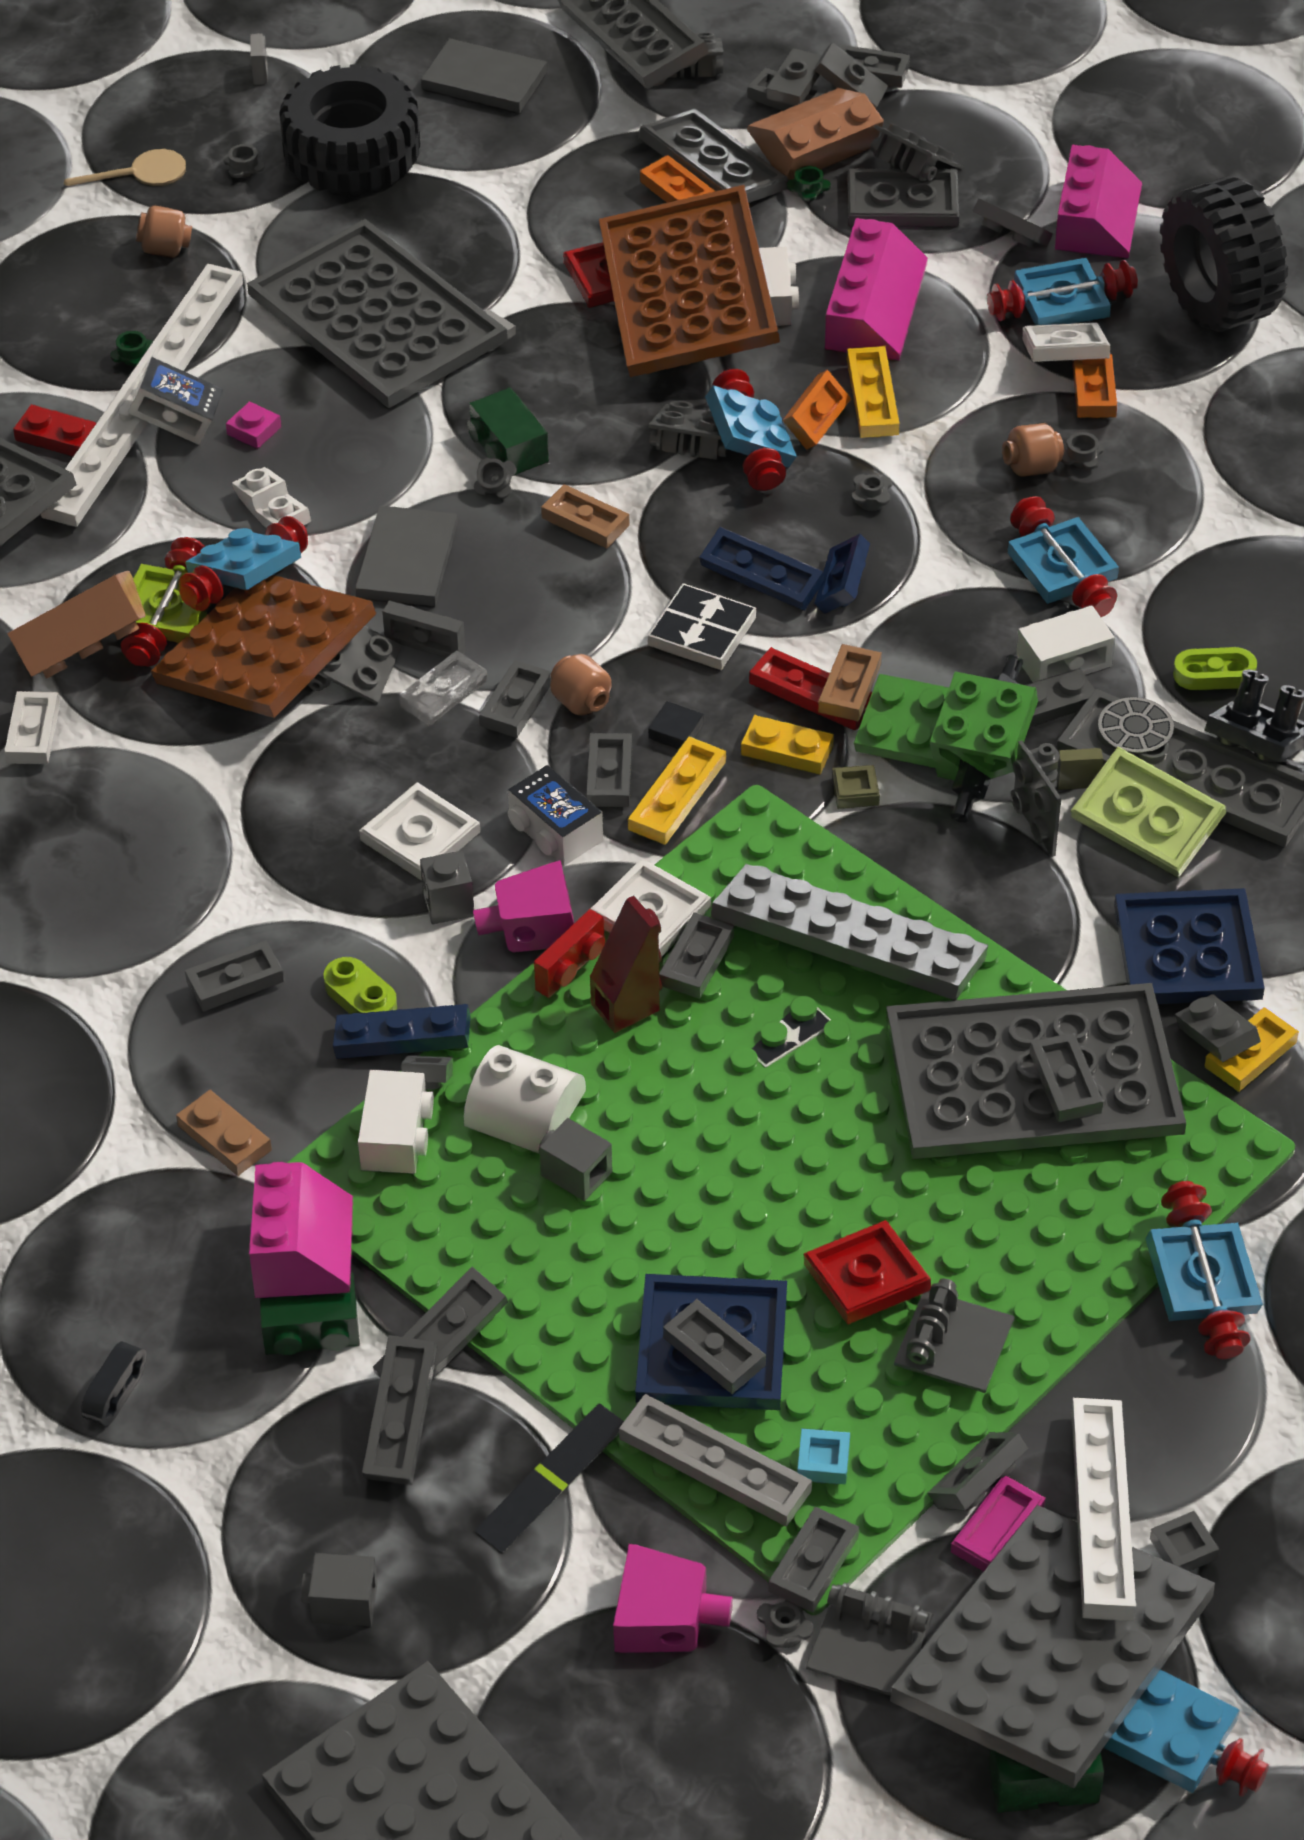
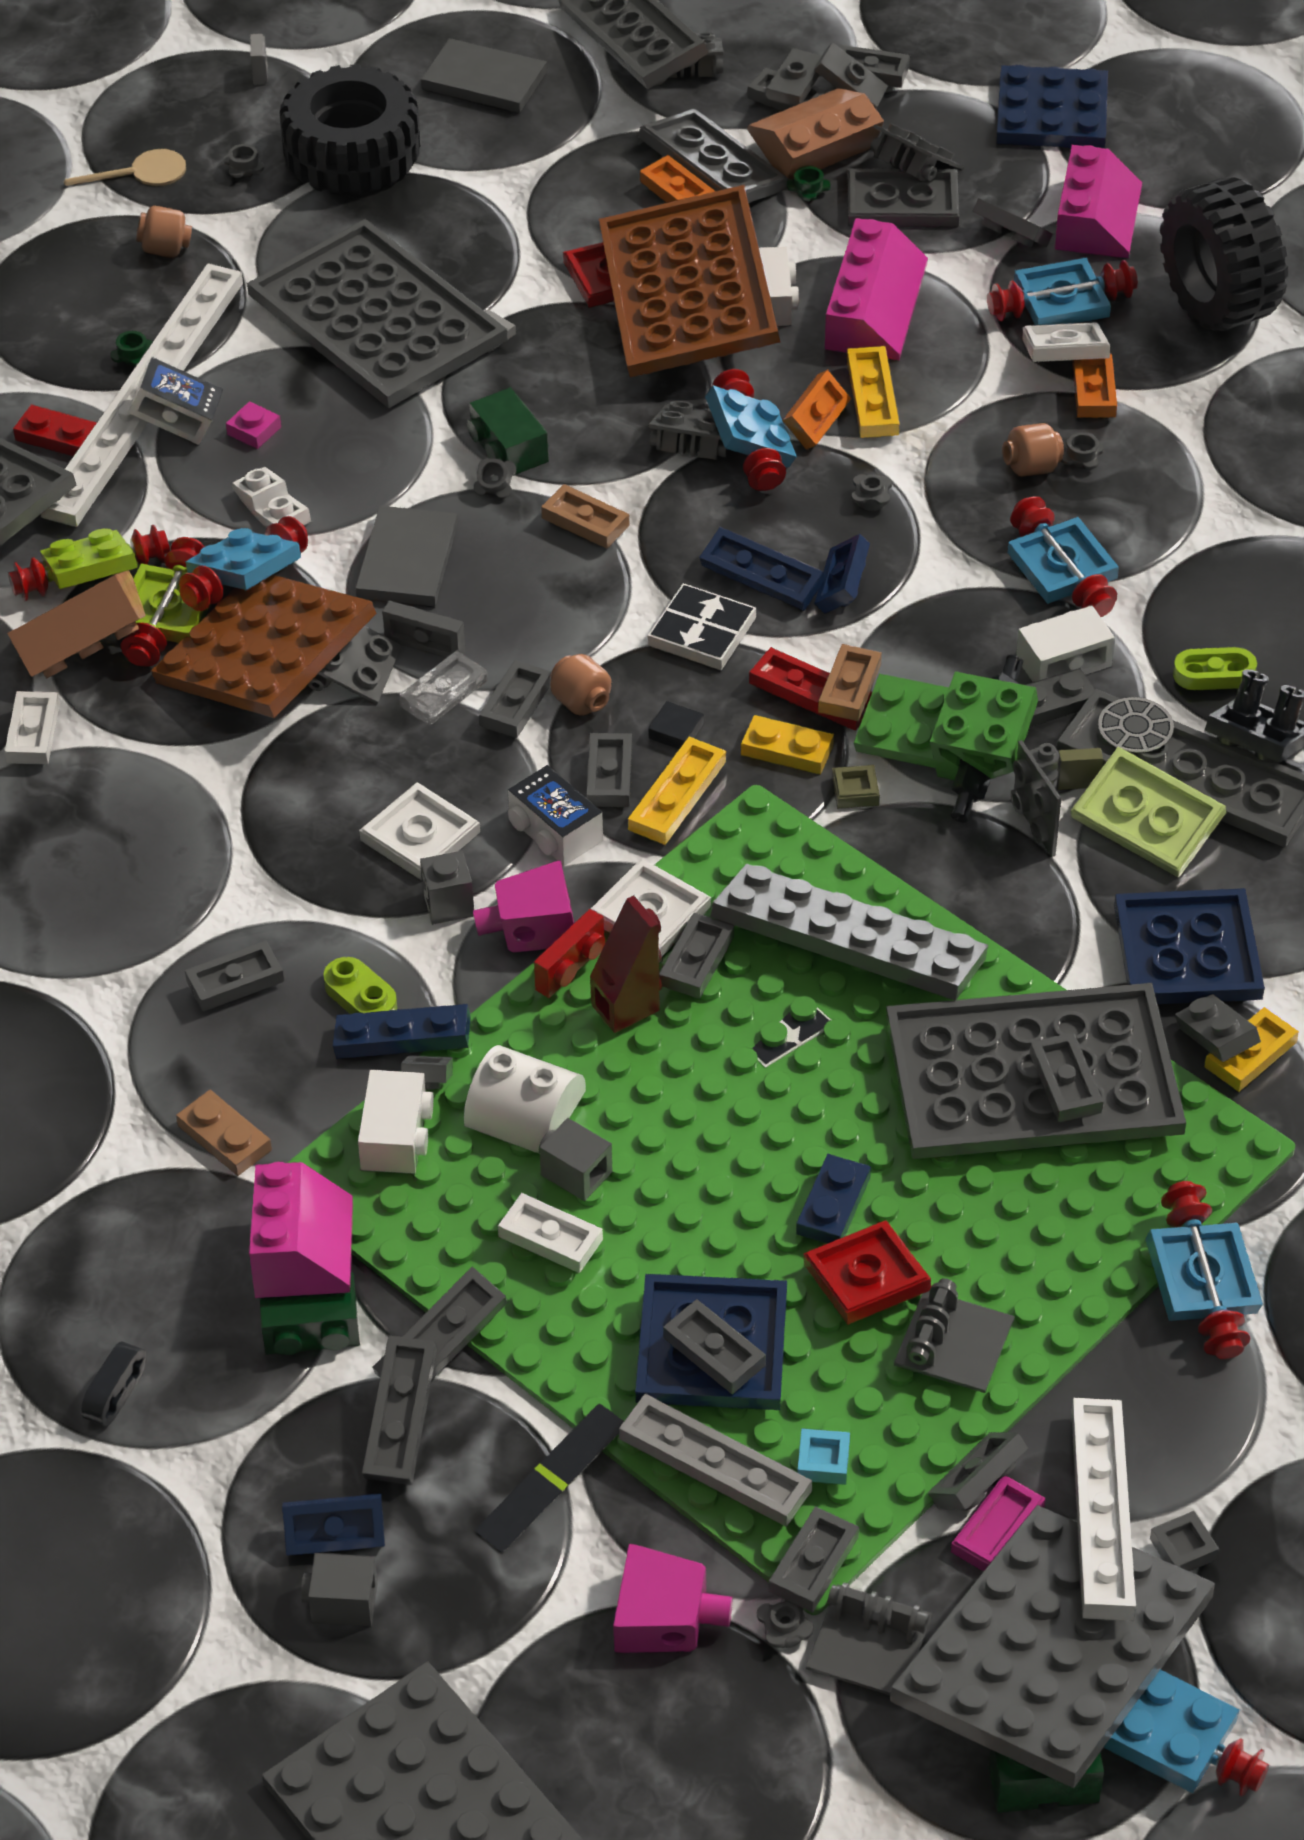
none -> lime plate [8,524,170,602]
none -> dark blue plate [282,1494,385,1555]
none -> white plate [498,1193,603,1273]
none -> dark blue plate [796,1153,871,1244]
none -> dark blue plate [996,65,1108,149]

